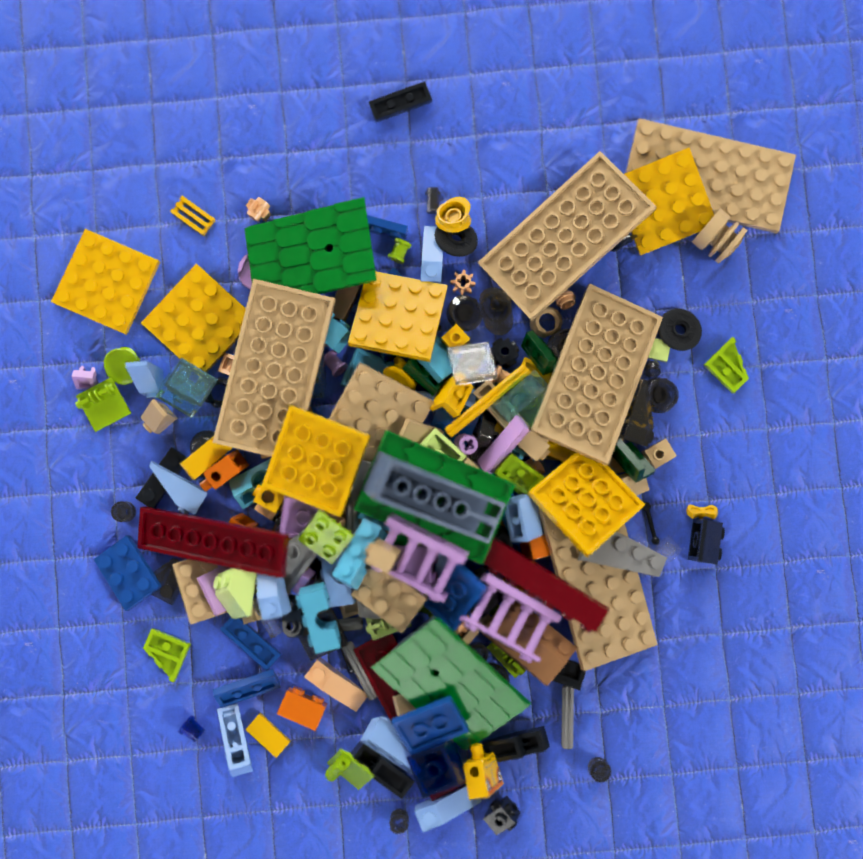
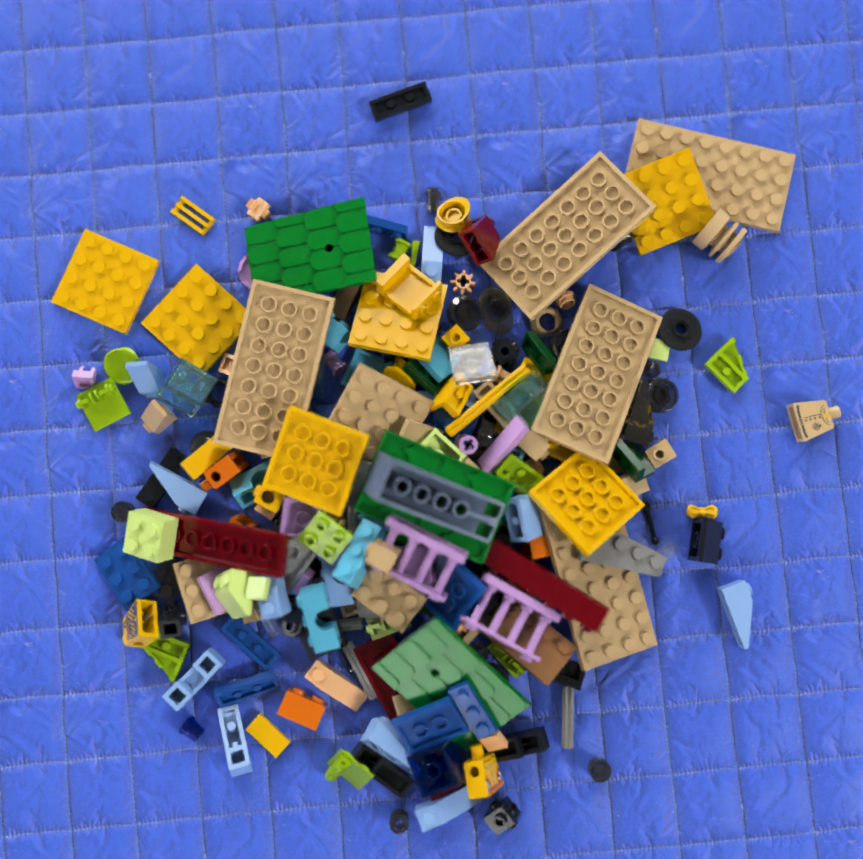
none -> yellow torso [122,599,159,648]
none -> yellowish green brick [123,508,179,563]
none -> black brick [158,604,187,639]
none -> light blue arch [162,647,227,712]
none -> yellowish green tile [245,577,271,601]
none -> yellow panel [376,254,443,320]
none -> lime piece [411,241,420,267]
none -> blue plate [448,679,498,740]
none -> dark red torso [458,215,500,266]
none -> light nougat tile [479,729,508,752]
none -> light blue slope [716,580,753,649]
none -> tan torso [786,400,841,443]

